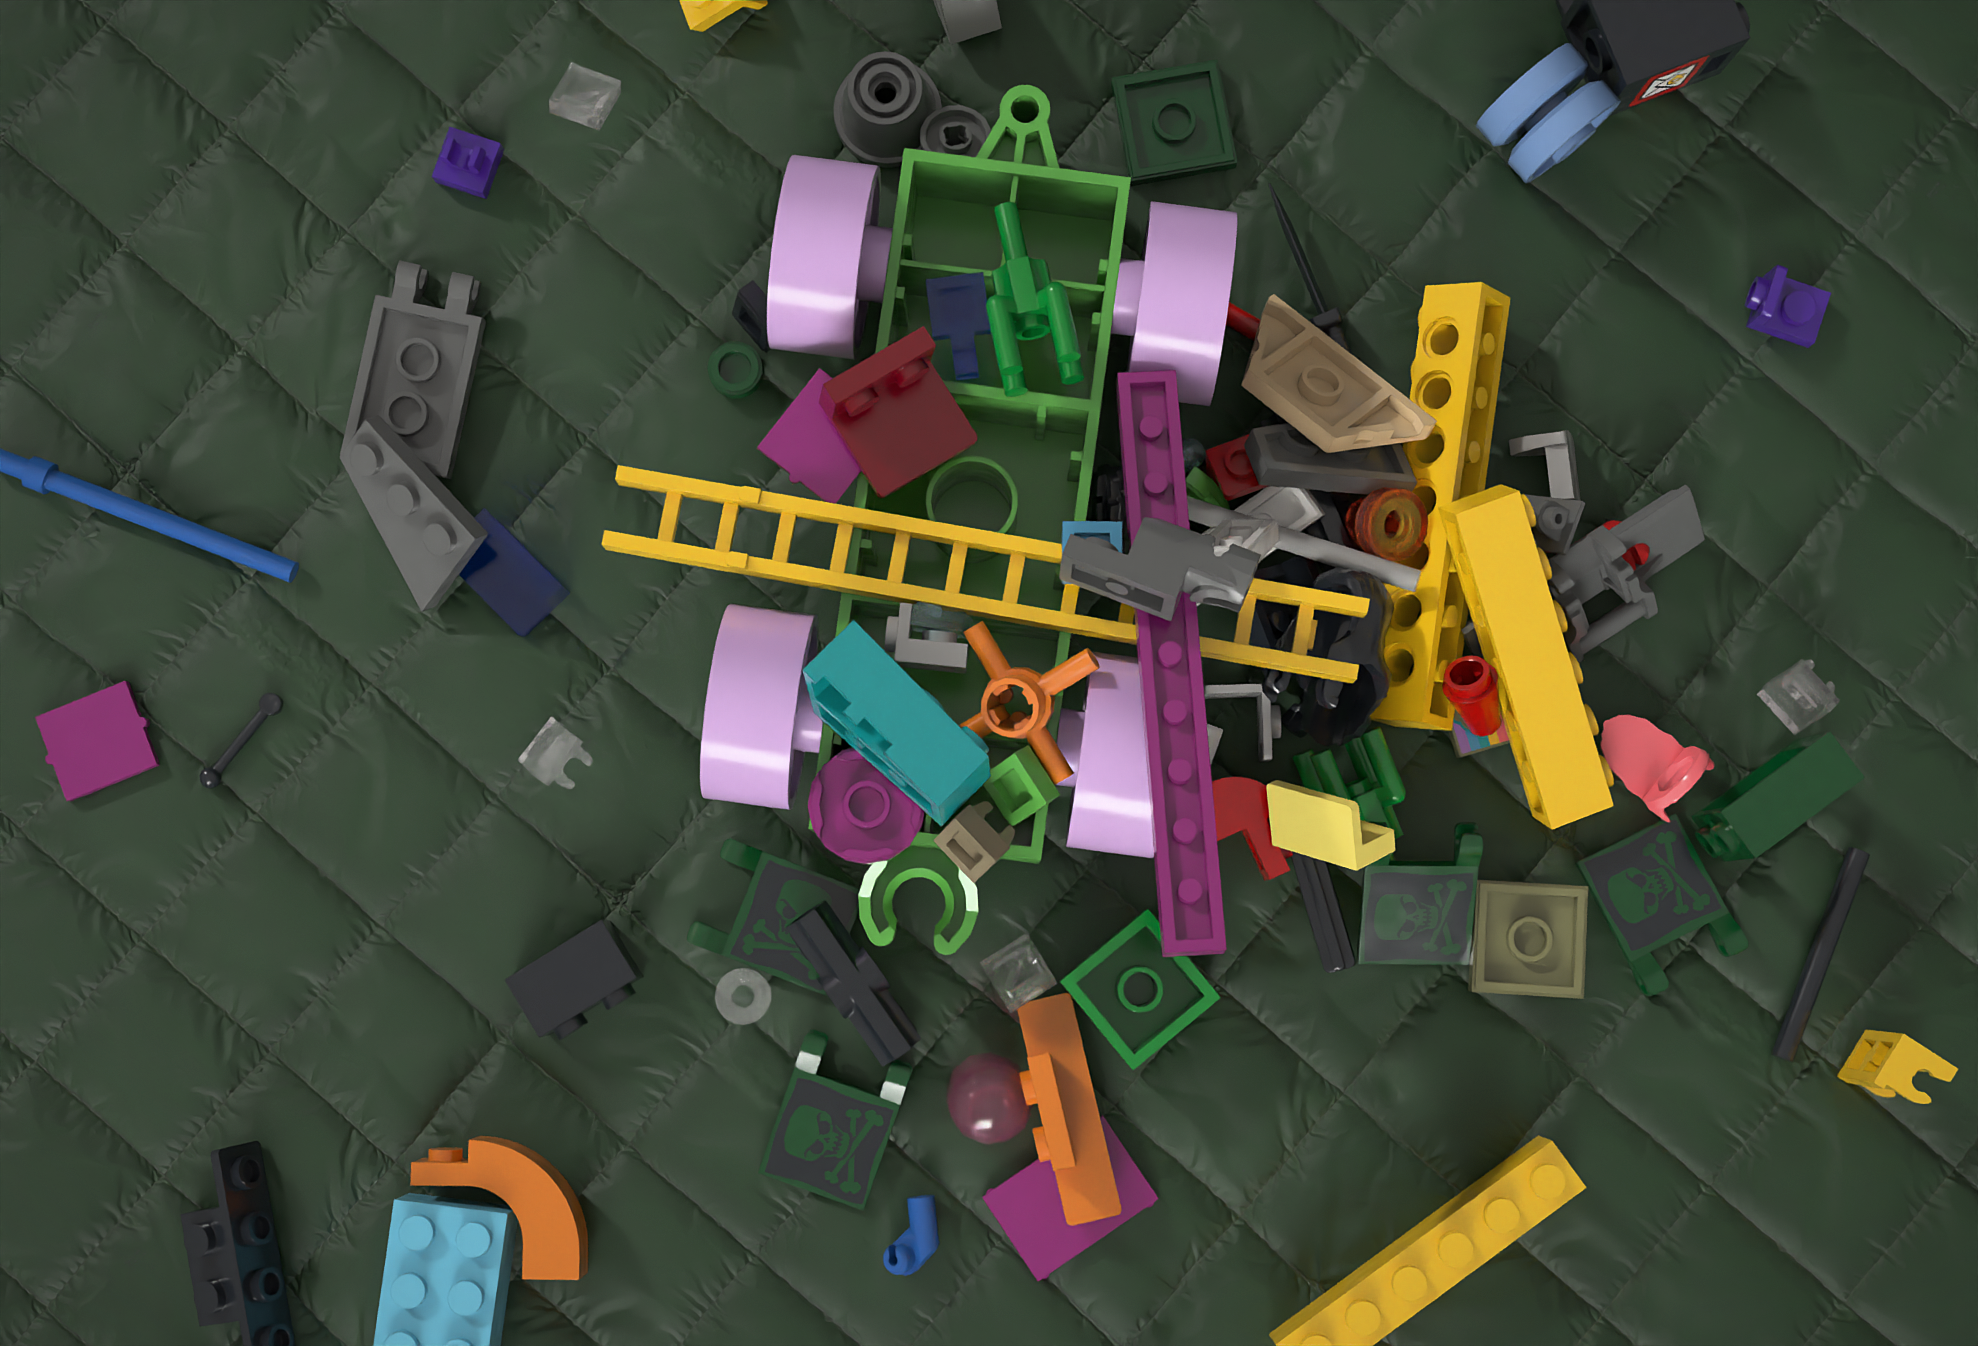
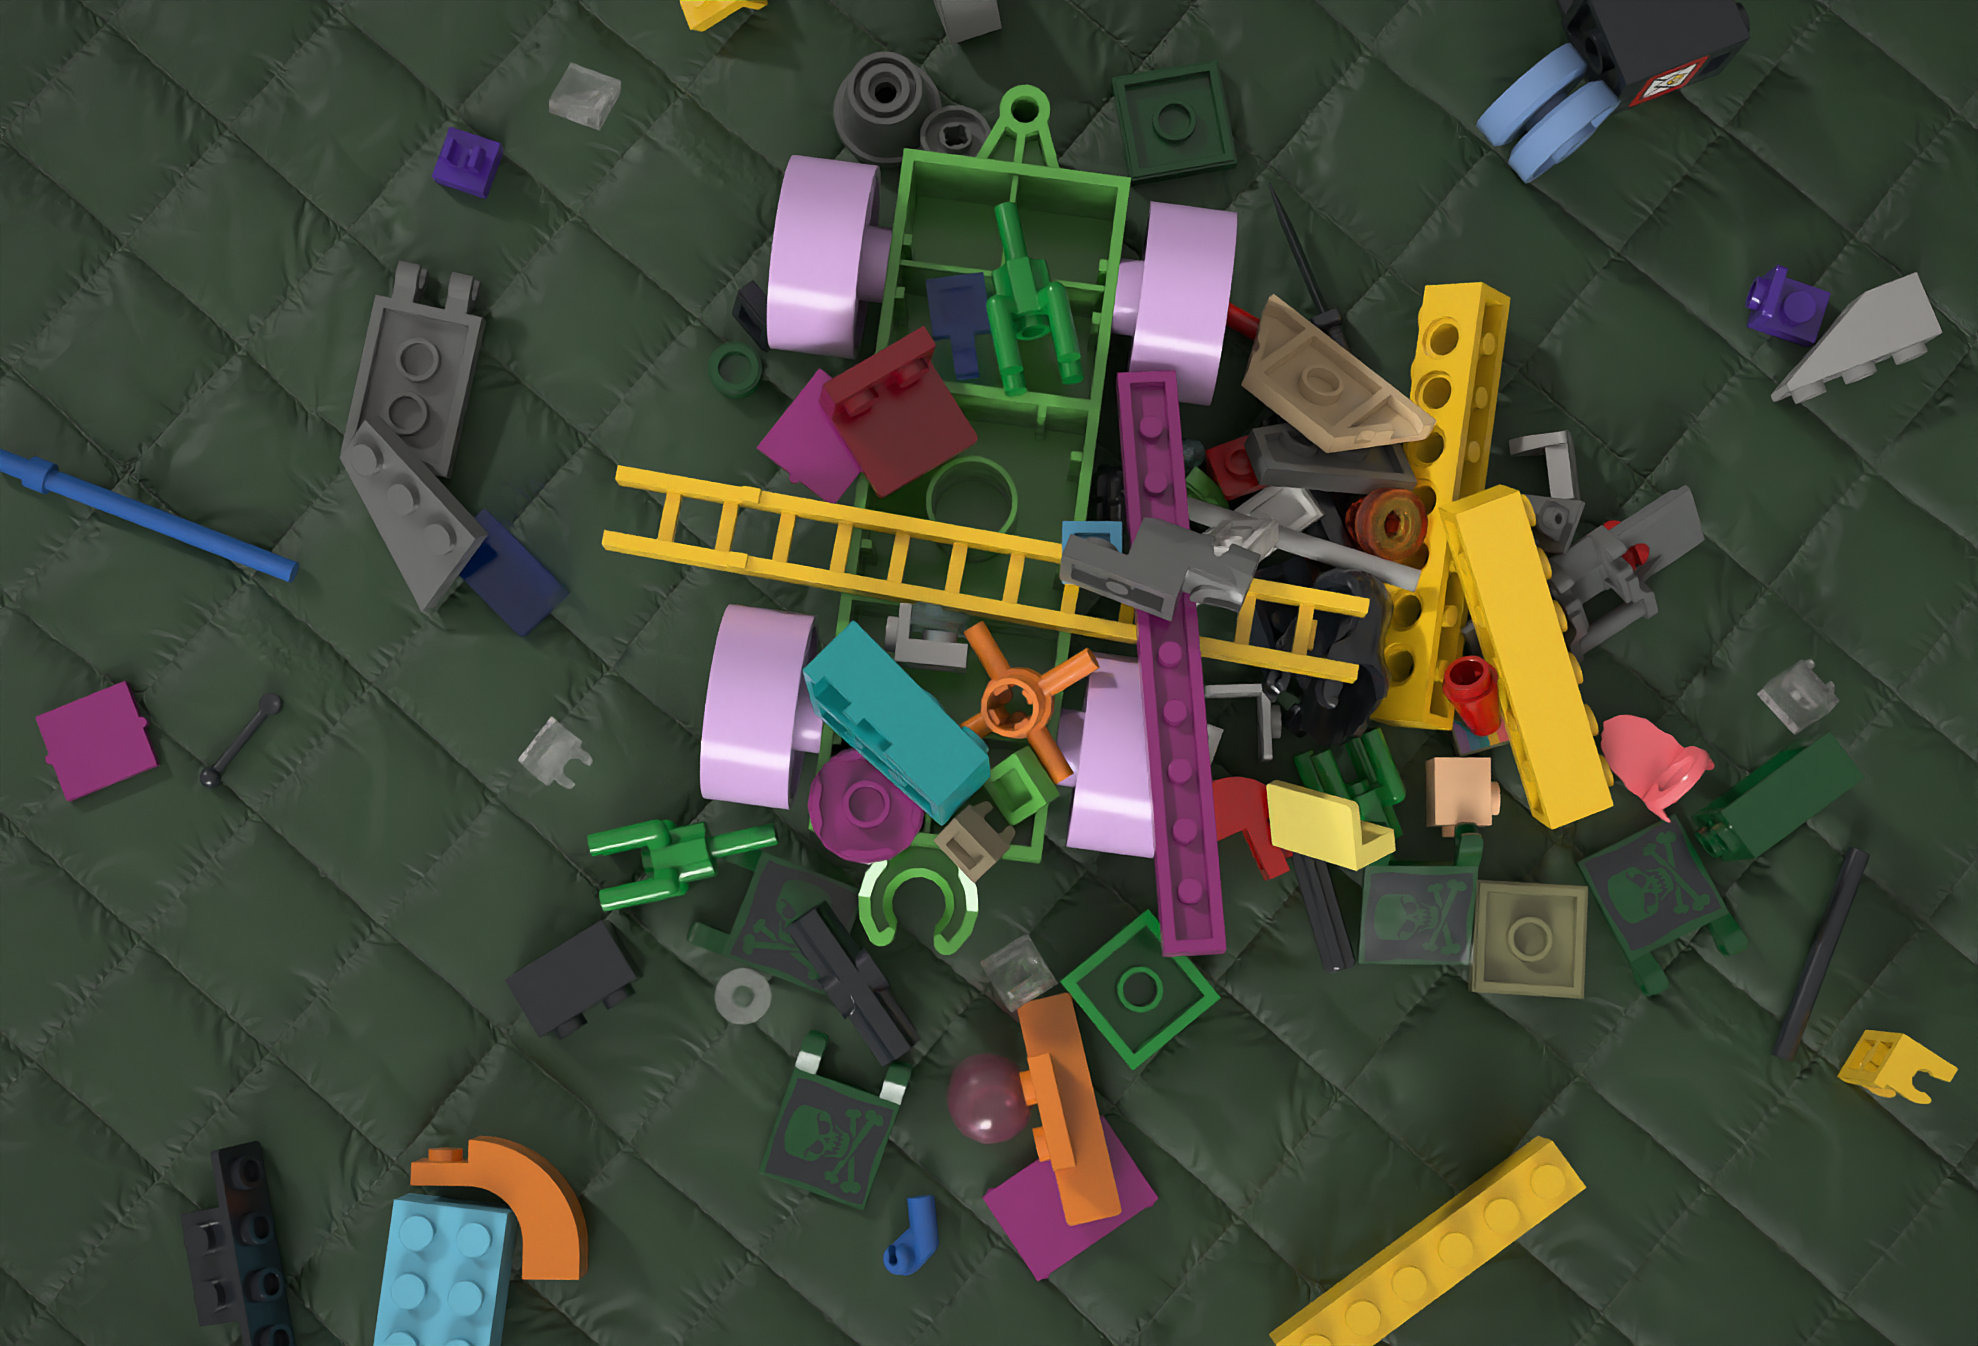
none -> green plant [587,819,779,912]
none -> light nougat brick [1425,757,1500,838]
none -> light grey slope [1771,272,1943,404]

